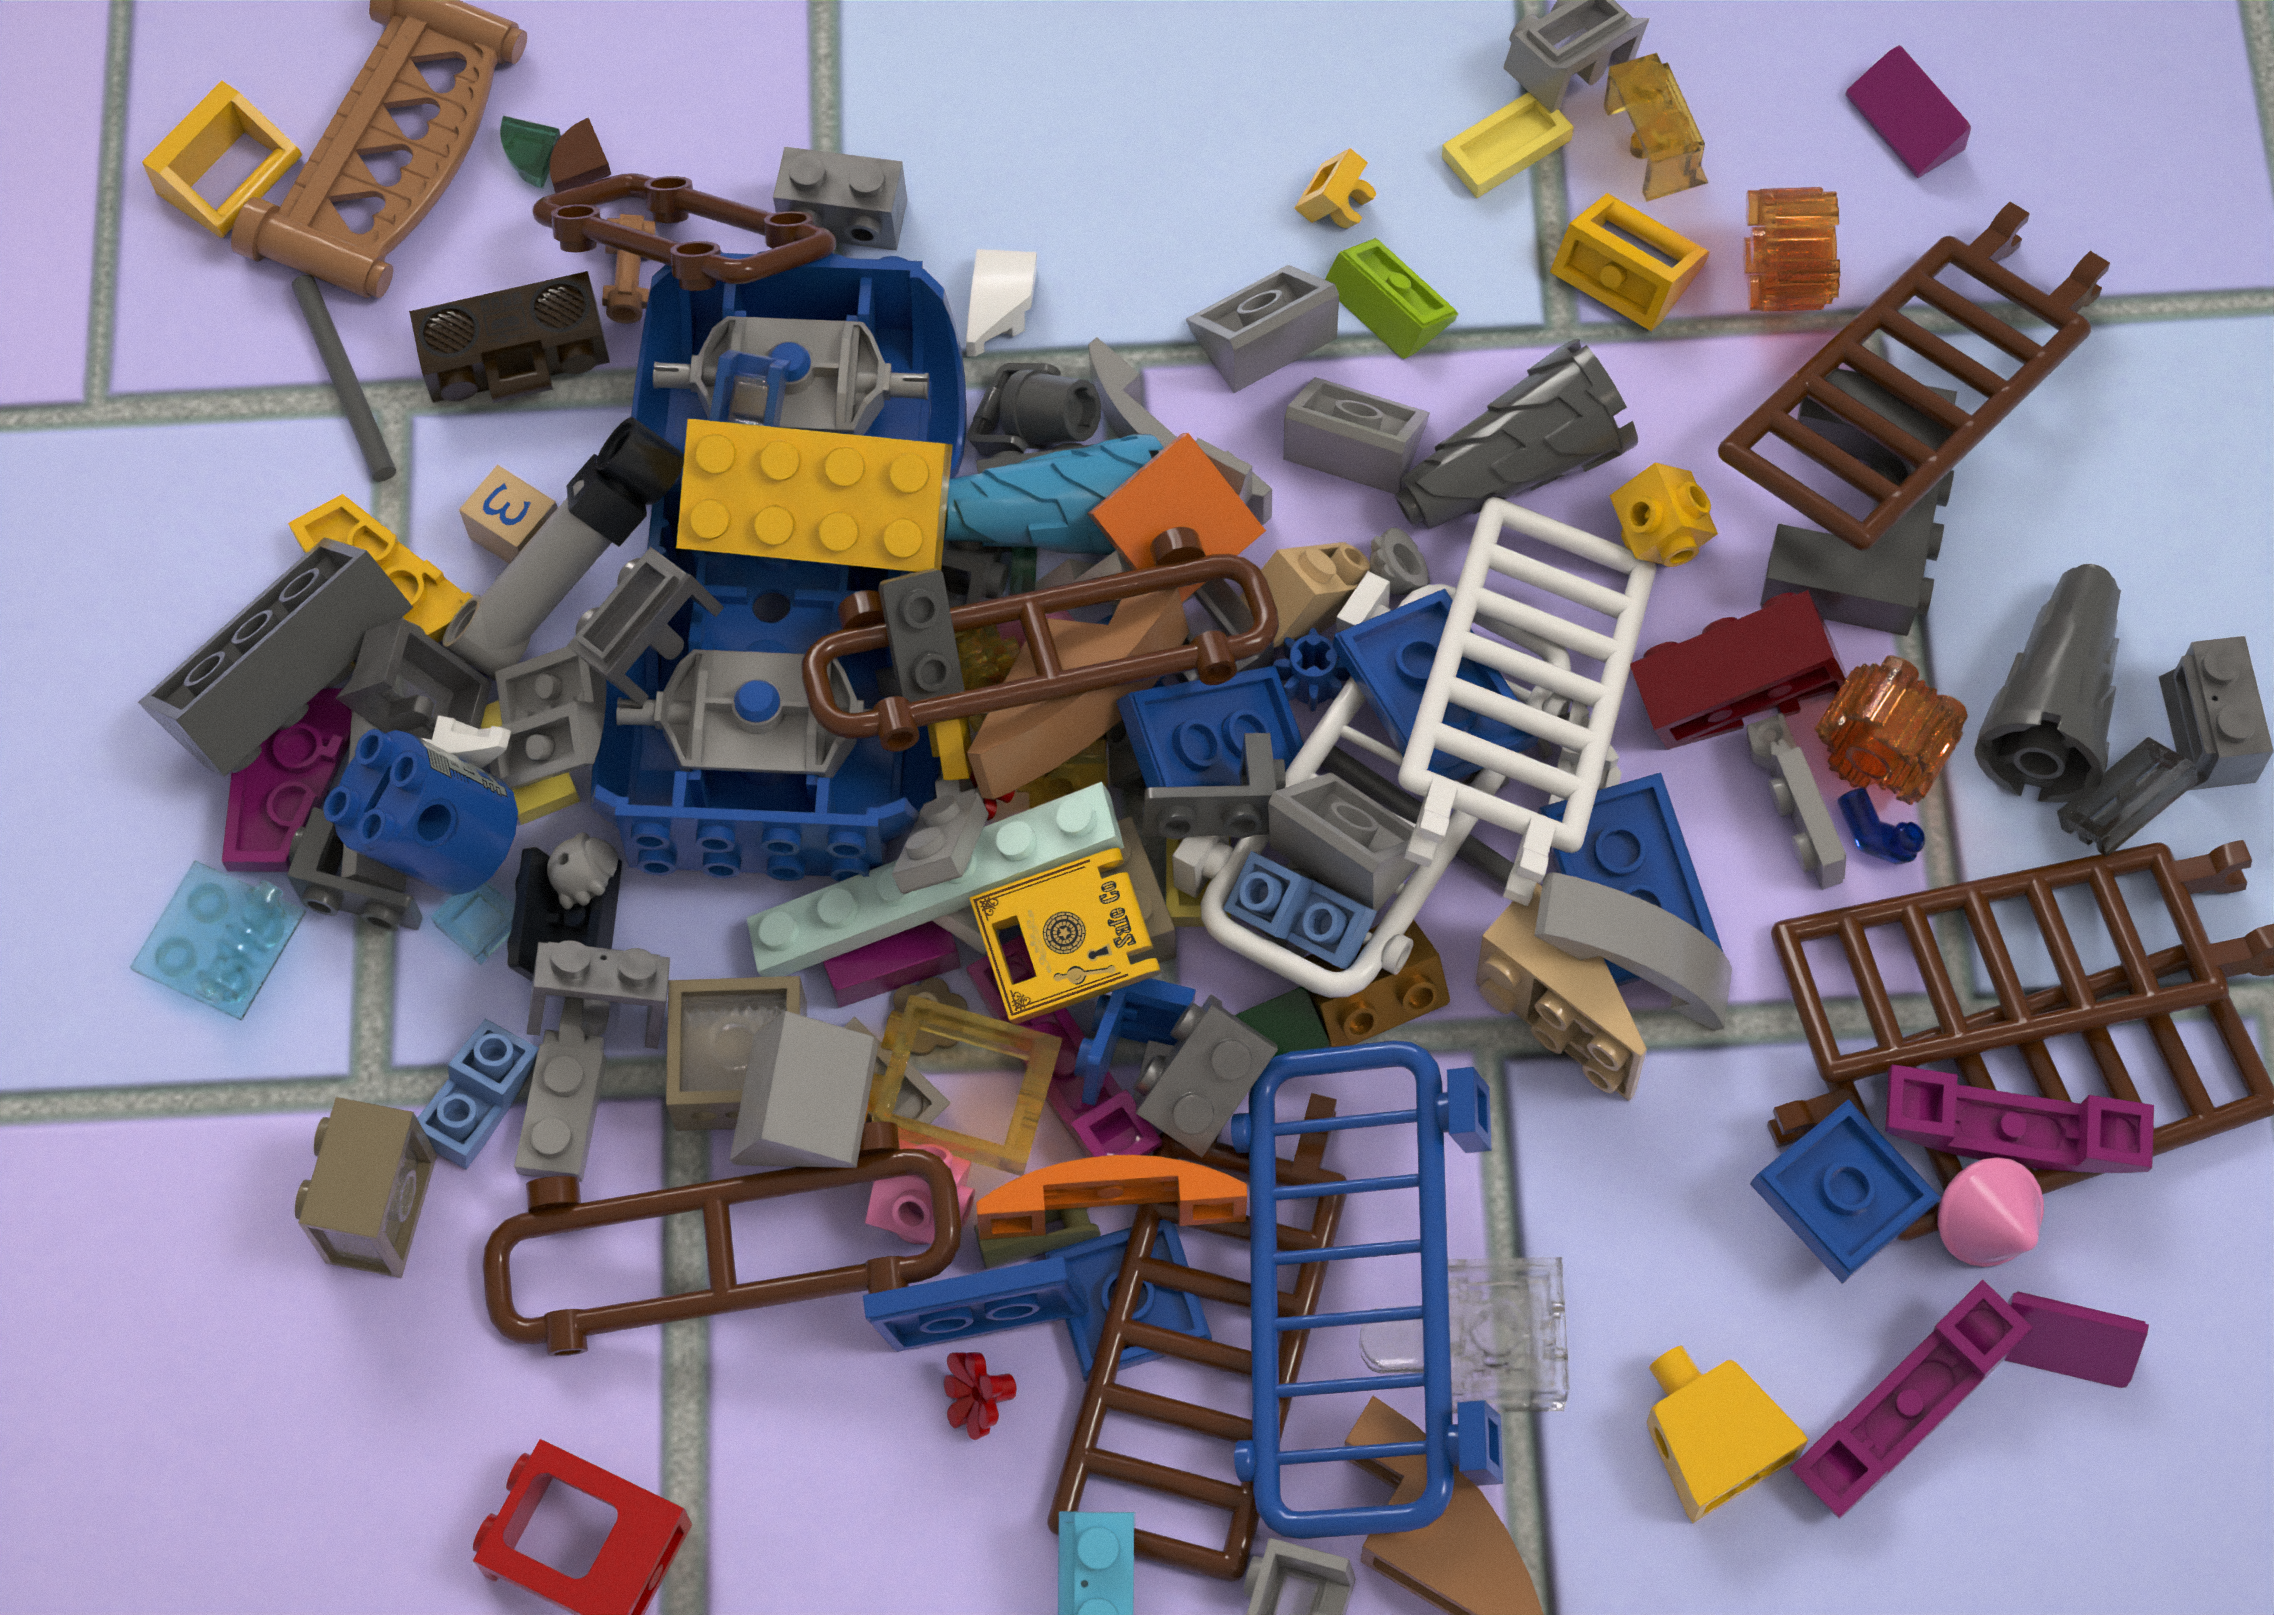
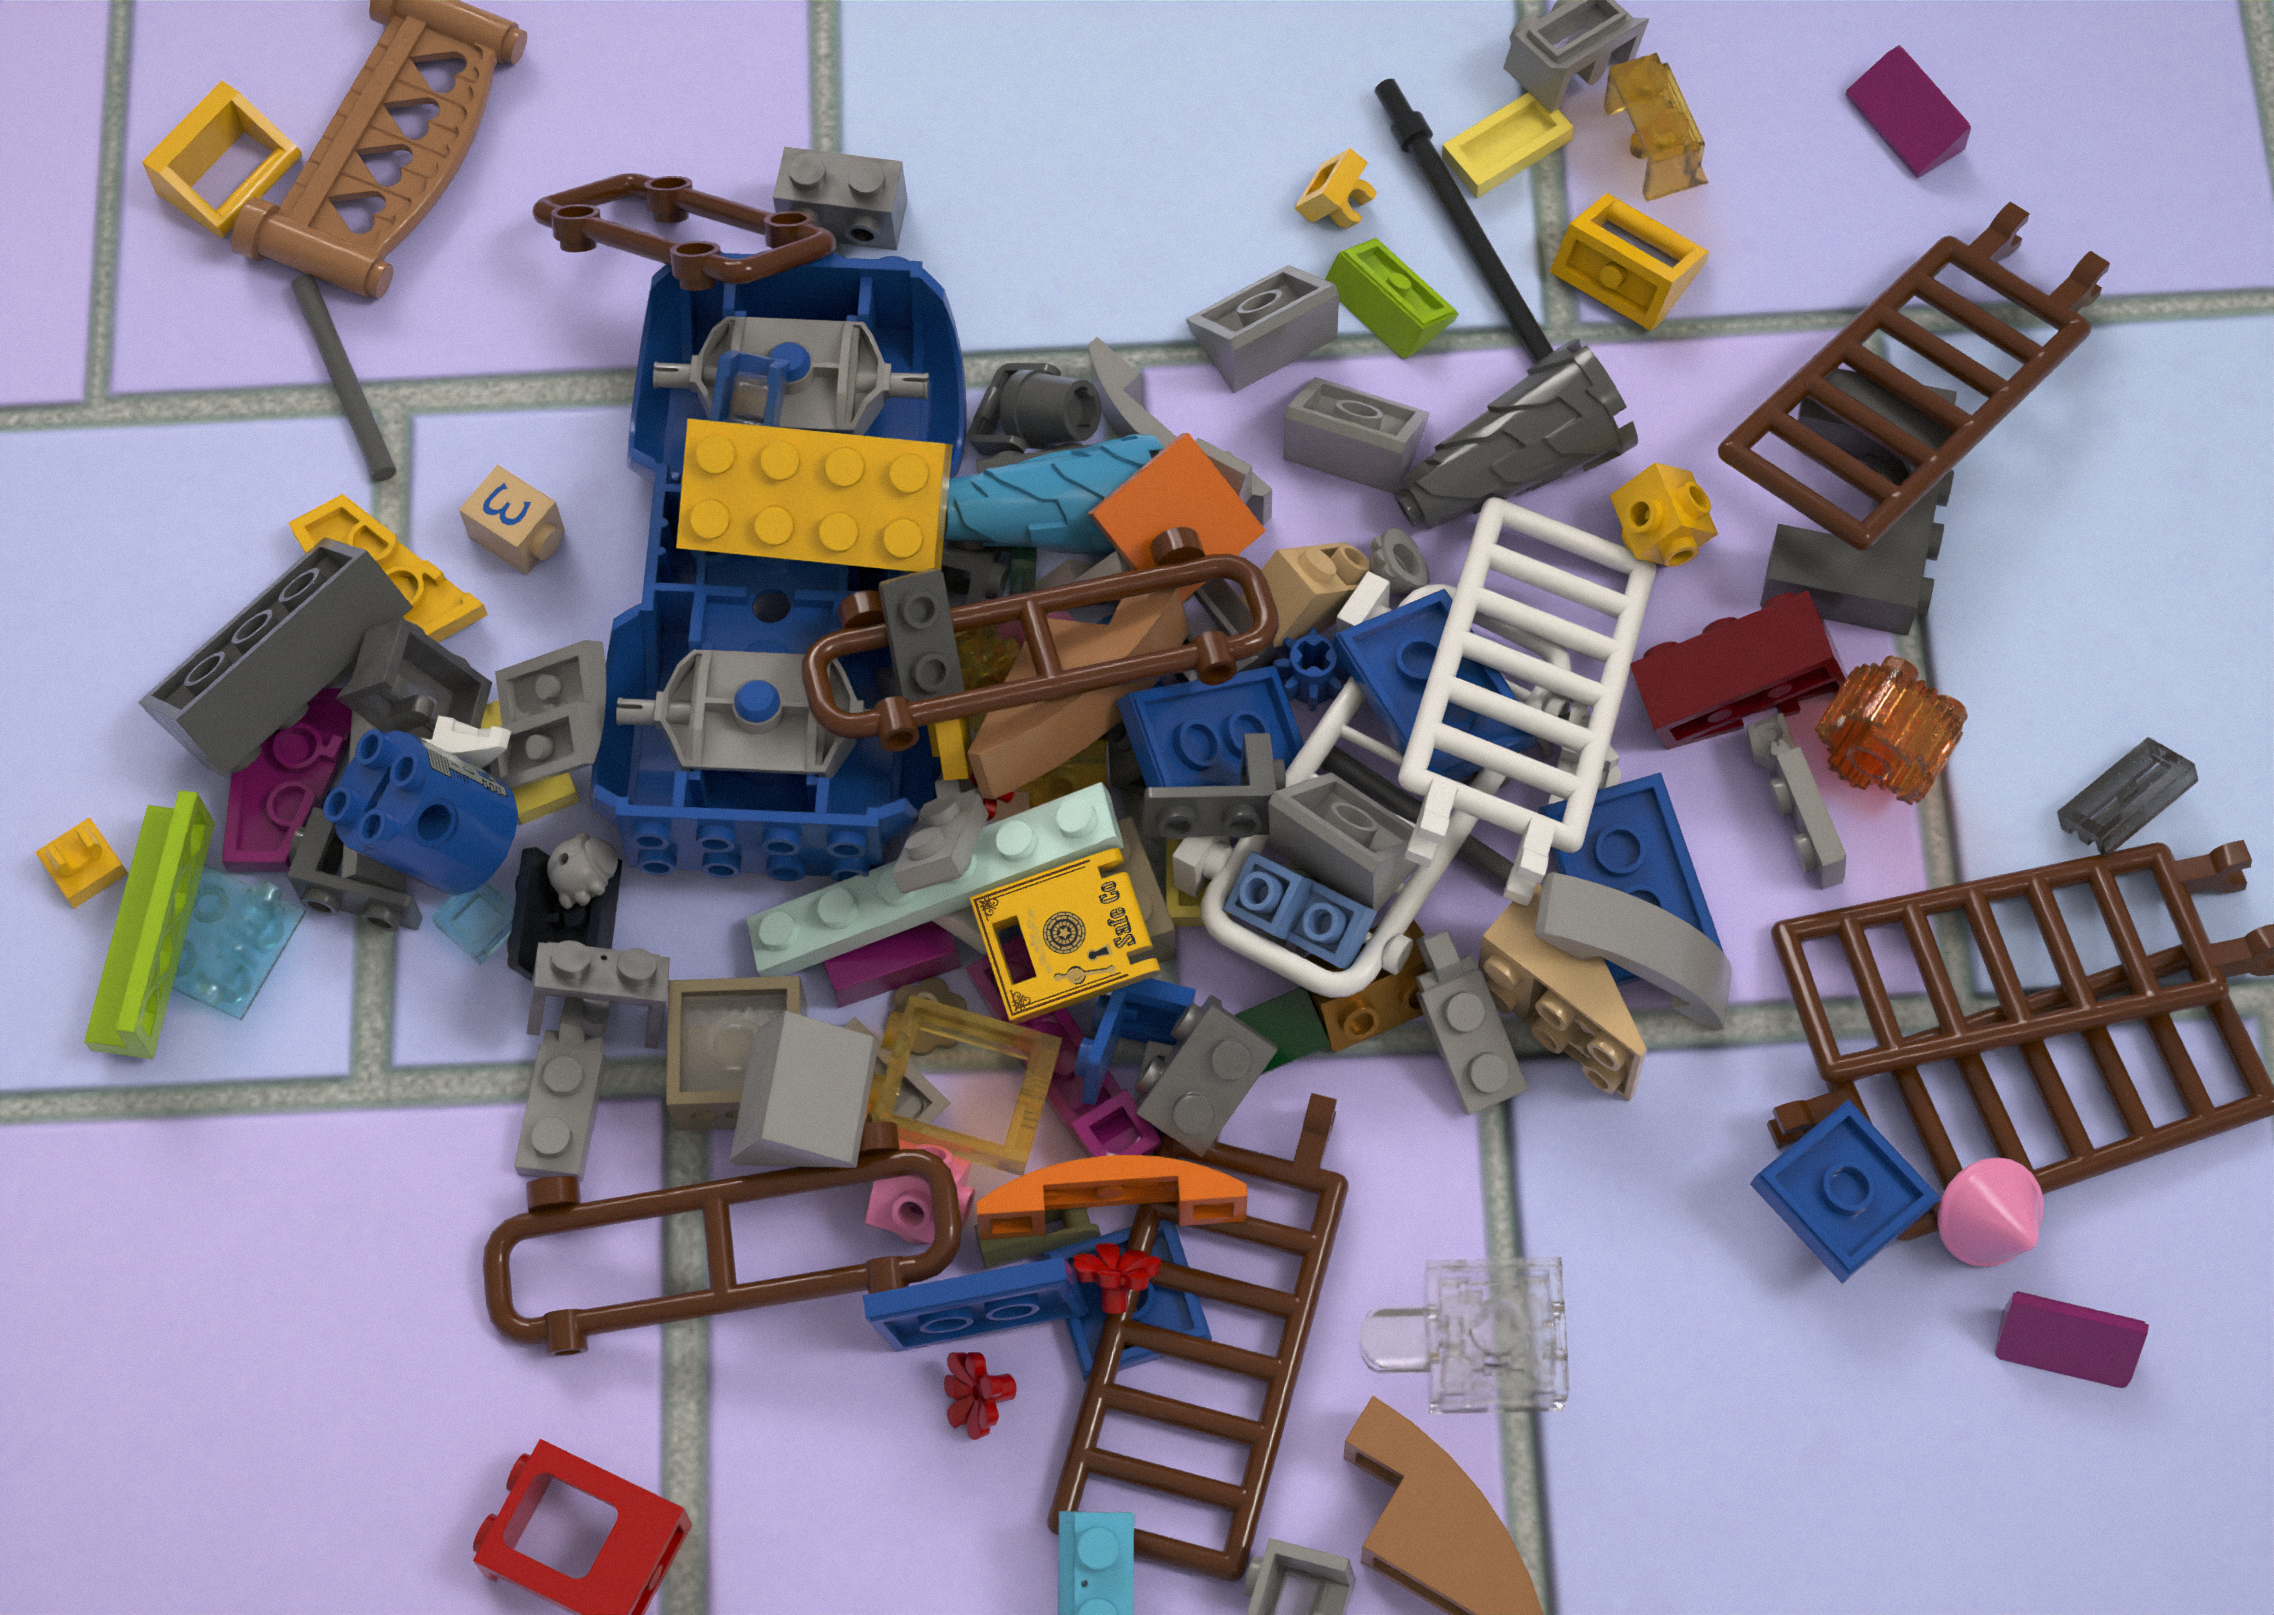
dark tan piece [295,1097,437,1278] -> none
dark brown piece [409,271,610,403] -> none
medium blue slope [417,1018,540,1170] -> none
piece [442,417,684,681] -> none
clear green tile [500,116,561,188] -> none
reddish brown tile [549,117,611,193] -> none
flat silver window [567,547,724,706] -> none
medium nougat bar [602,214,656,324] -> none
white slope [966,249,1037,357] -> none
blue bar [1231,1040,1503,1539] -> none
yellow torso [1646,1345,1808,1523] -> none
clear orange brick [1743,187,1841,312] -> none
magenta slope [1790,1279,2033,1519] -> none
clear blue arm [1837,788,1926,865] -> none
magenta slope [1885,1064,2154,1173] -> none
dark grey cone [1974,564,2121,803] -> none
flat silver window [2159,636,2274,791] -> none
none -> yellow tile [35,817,128,909]
none -> lime fence [84,790,215,1059]
none -> red plant [1073,1243,1161,1314]
none -> black bar [1374,78,1554,365]
none -> light grey hinge [1415,929,1529,1115]

